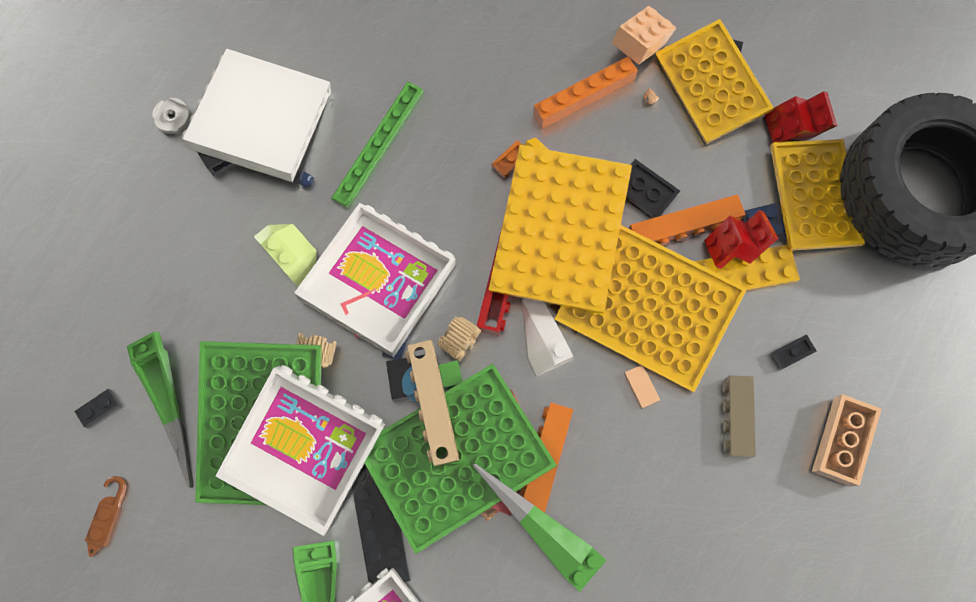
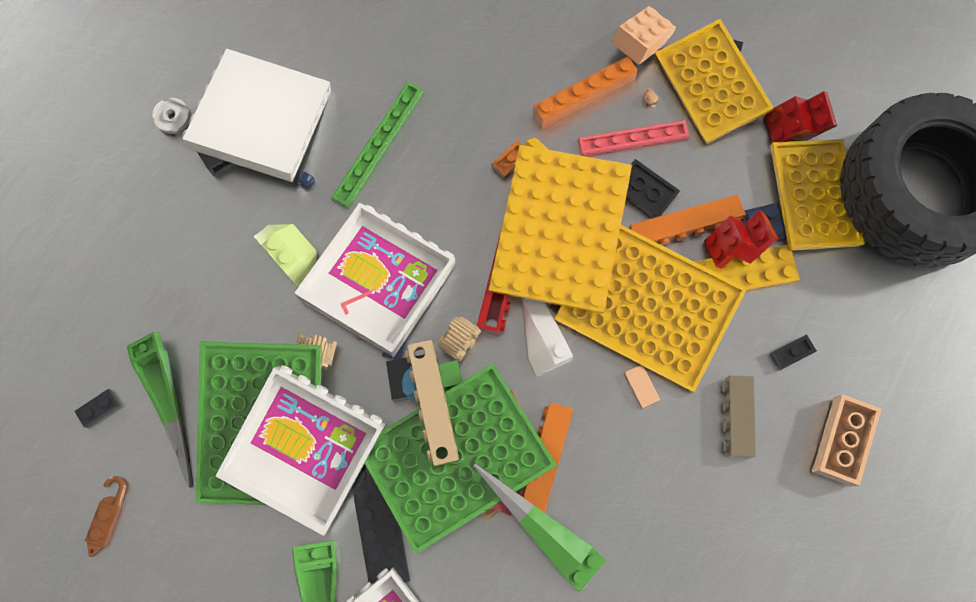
none -> coral tile [578,120,689,156]

